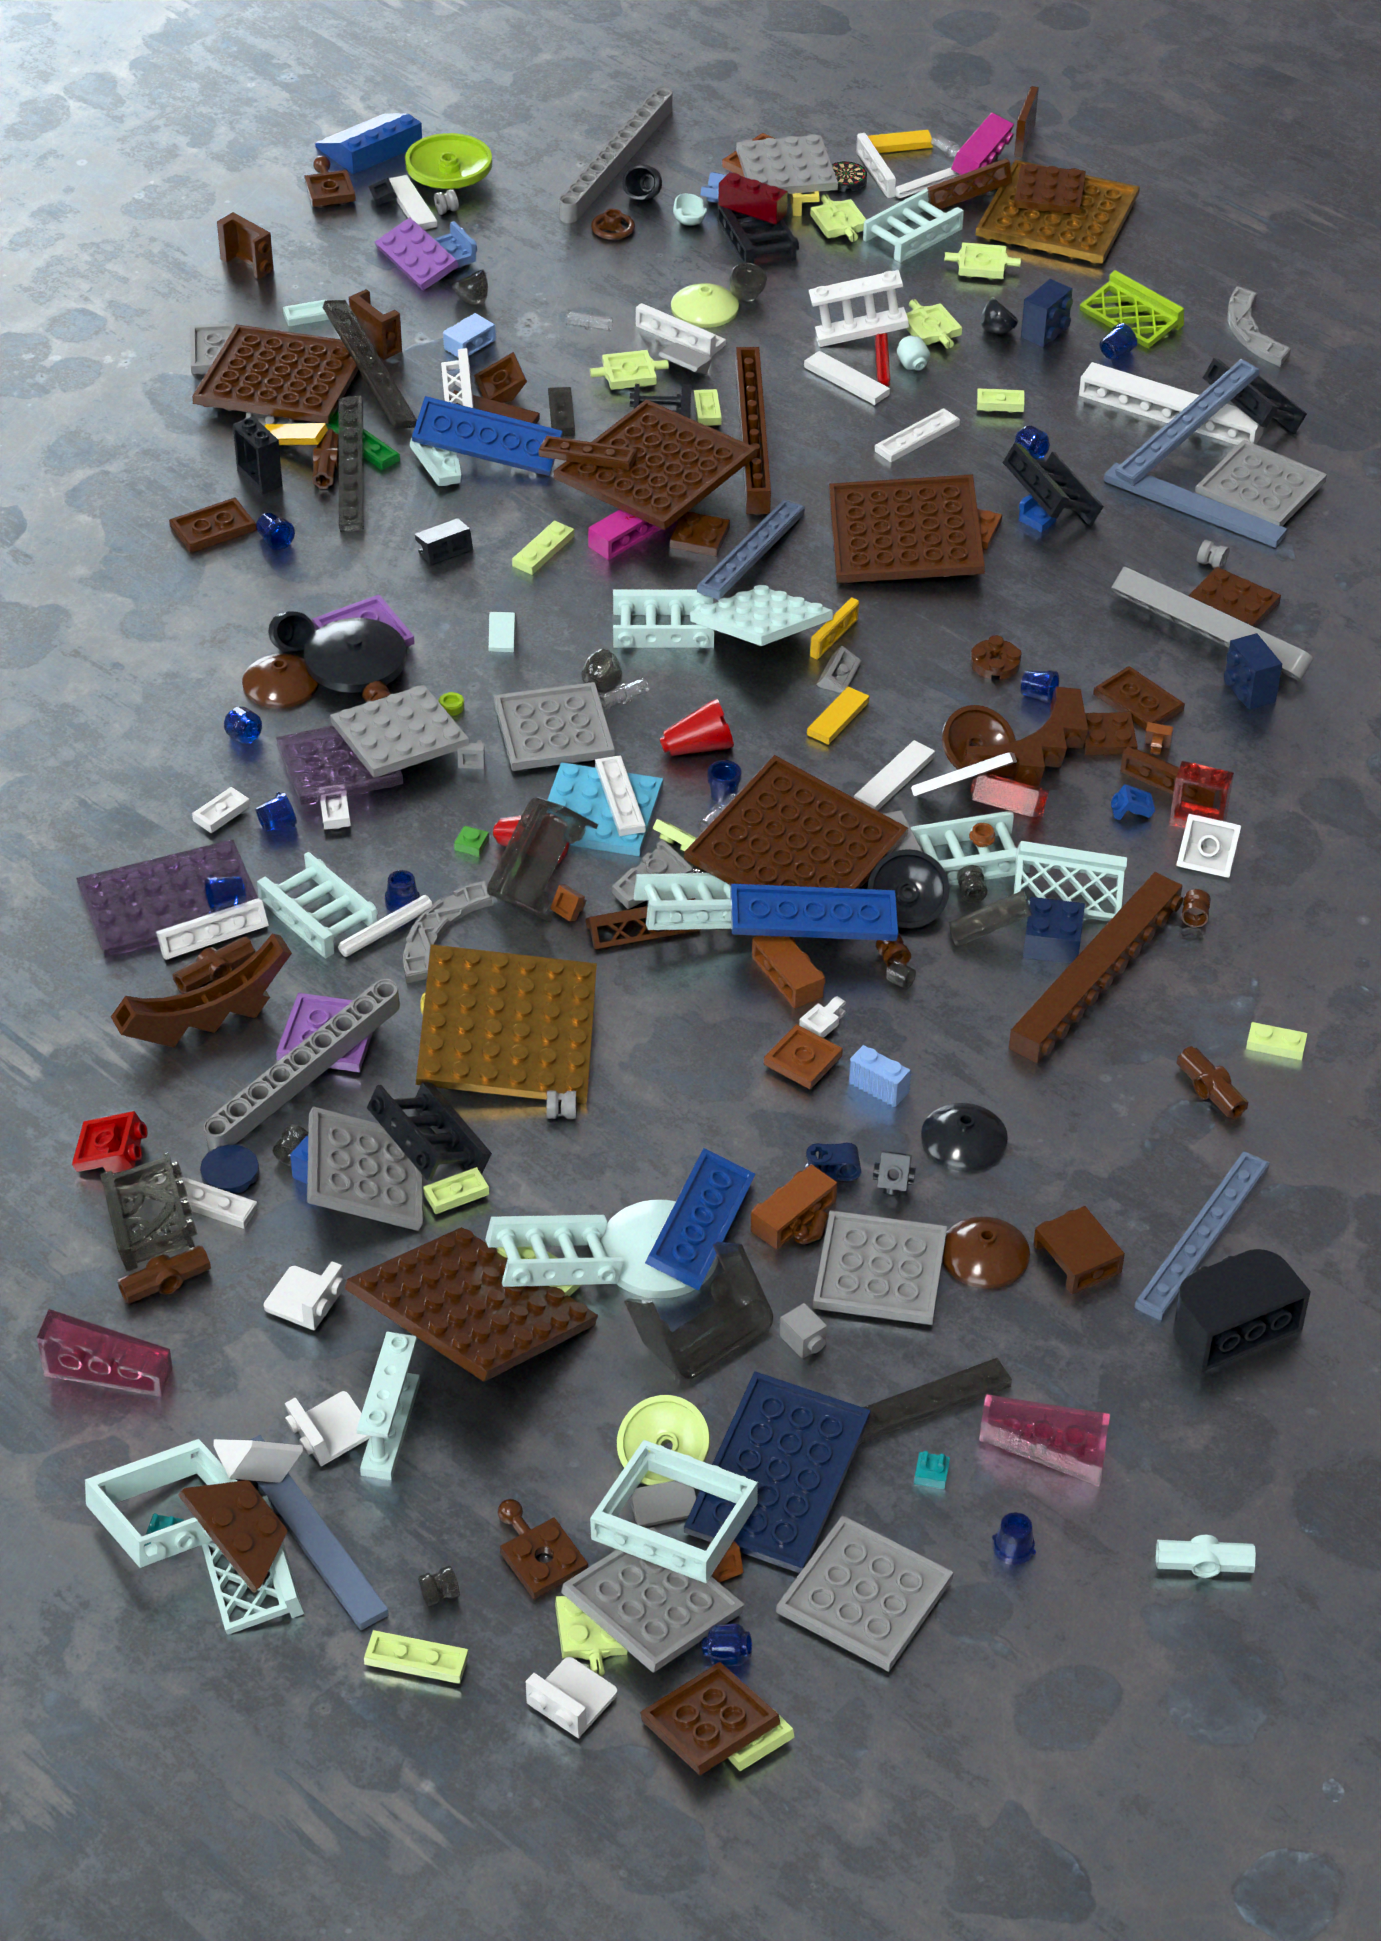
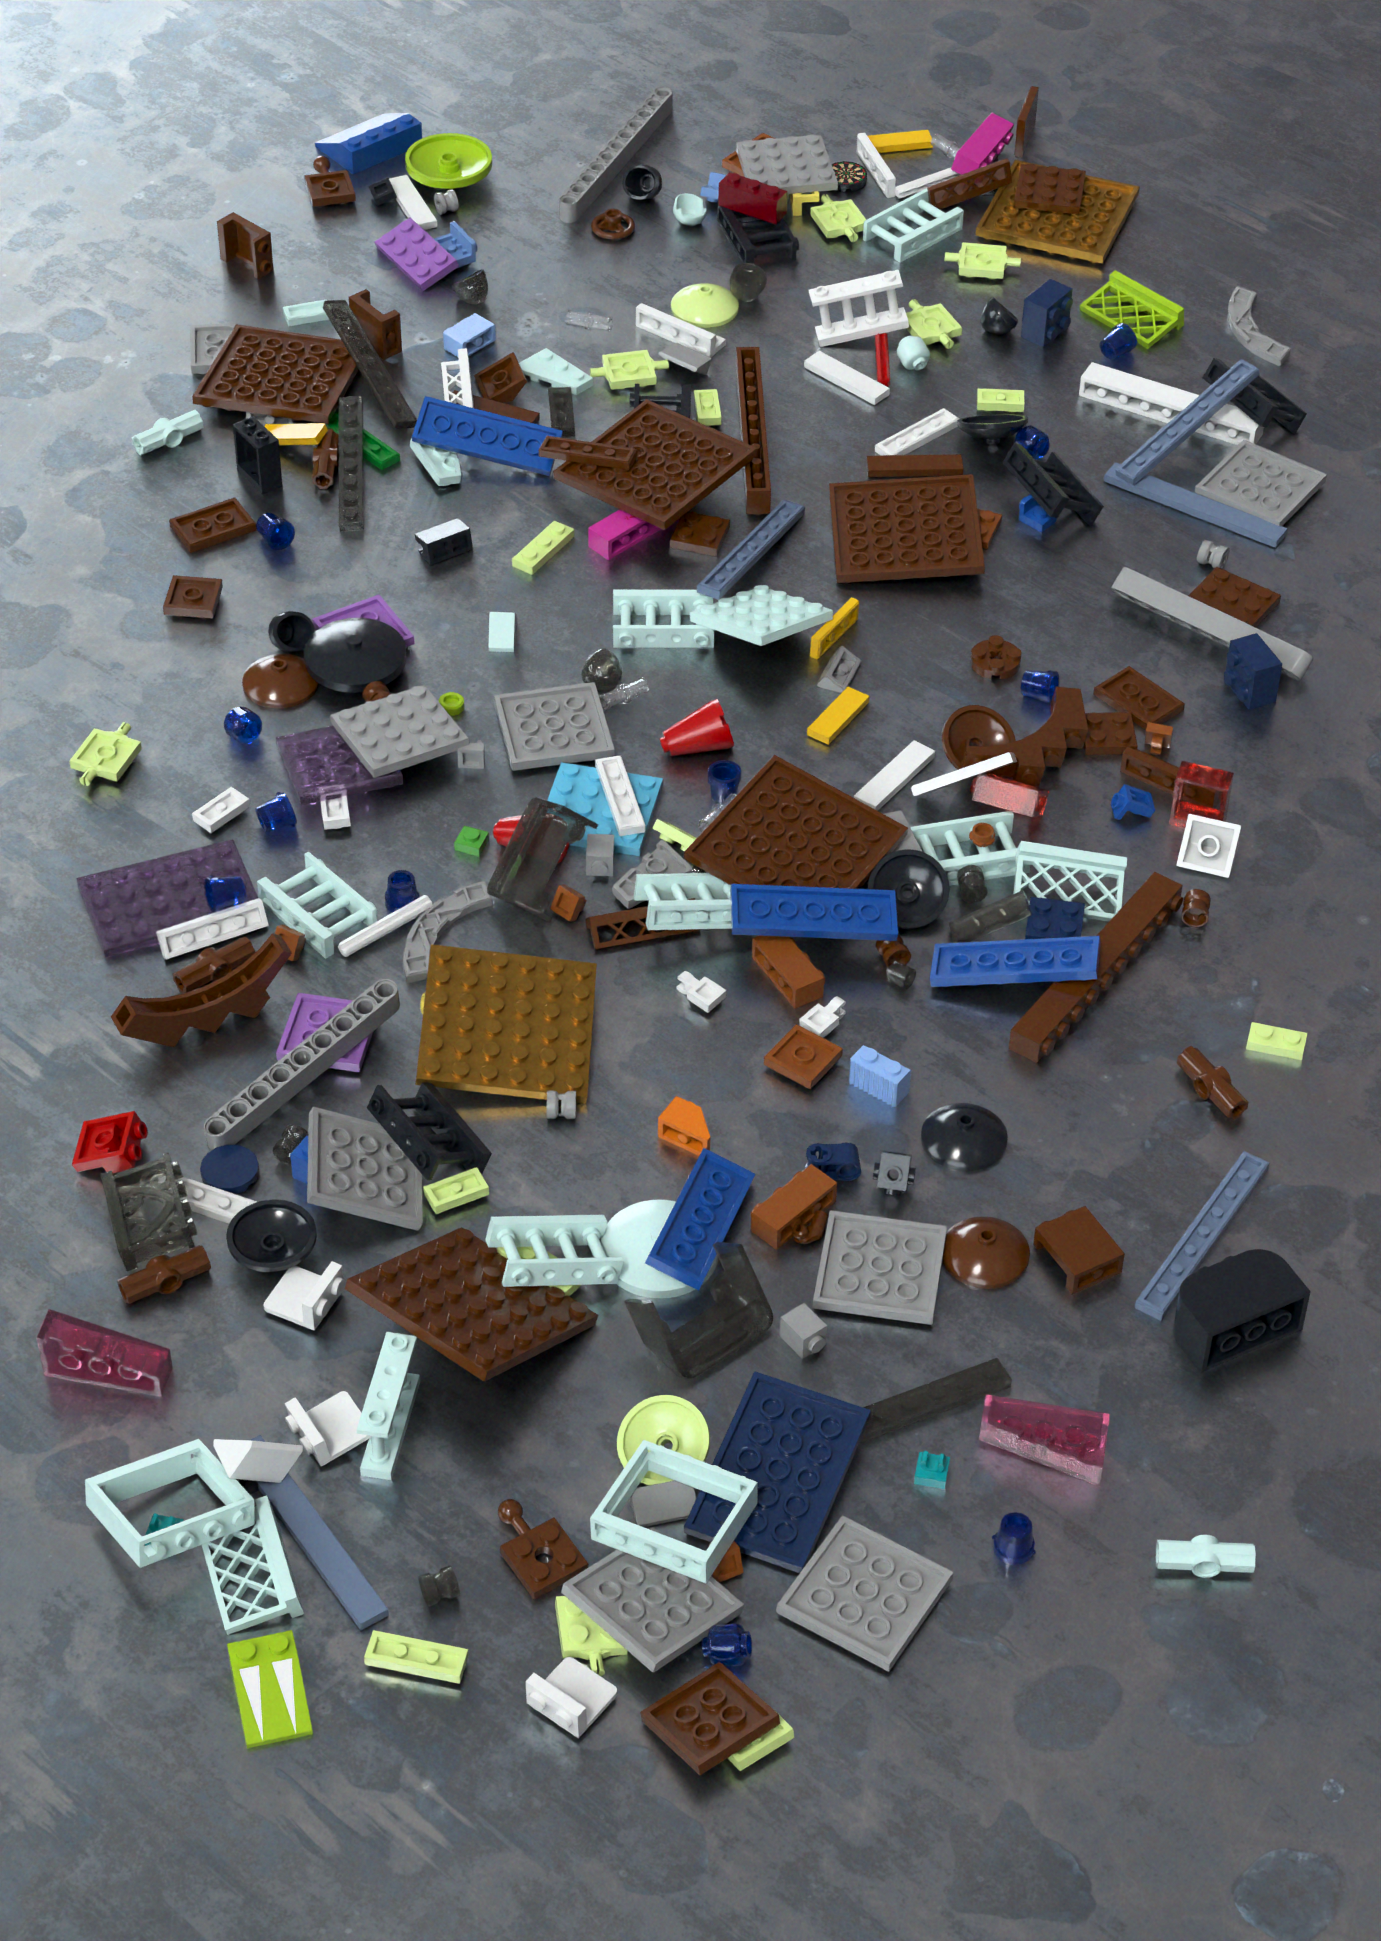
reddish brown wing [178,1480,288,1593] -> none
none -> yellowish green plate [70,722,142,786]
none -> light aqua piece [132,410,204,456]
none -> reddish brown plate [163,575,223,618]
none -> black dish [226,1199,317,1272]
none -> lime slope [227,1630,313,1749]
none -> dark orange tile [275,924,306,961]
none -> light aqua wing [519,348,593,395]
none -> light grey brick [586,834,614,876]
none -> orange slope [658,1096,711,1156]
none -> white plate [677,971,726,1013]
none -> reddish brown tile [866,454,964,477]
none -> blue plate [930,936,1101,987]
none -> black dish [957,414,1028,444]

